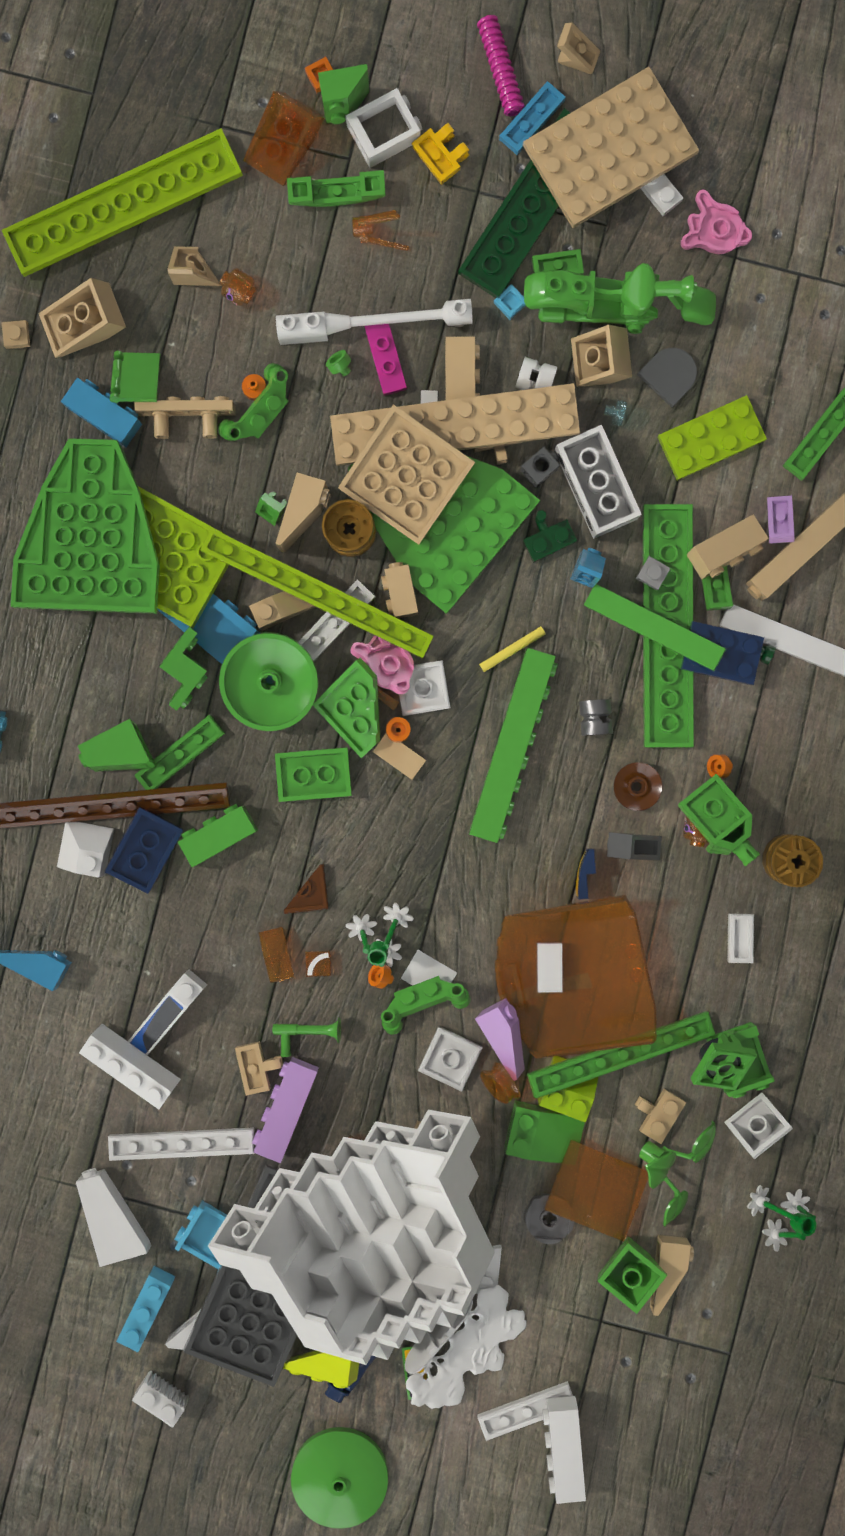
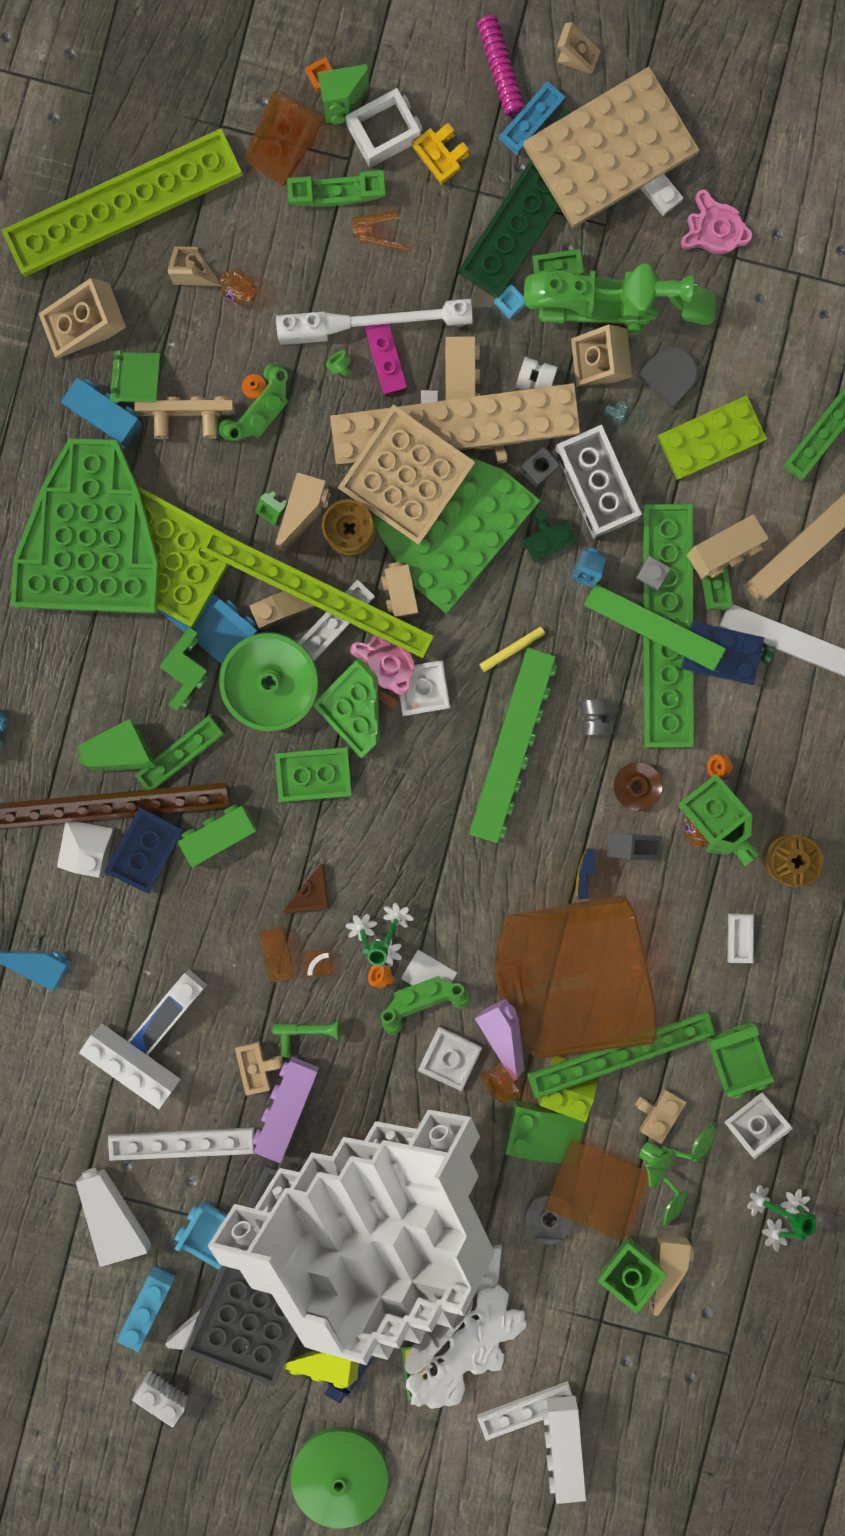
tan plate [2,320,30,349] -> none
tan tile [373,734,426,780] -> none
orange tile [386,717,411,743] -> none
white tile [537,942,562,992] -> none
bright green piece [691,1033,757,1090] -> none
lavender plate [767,495,794,544] -> none

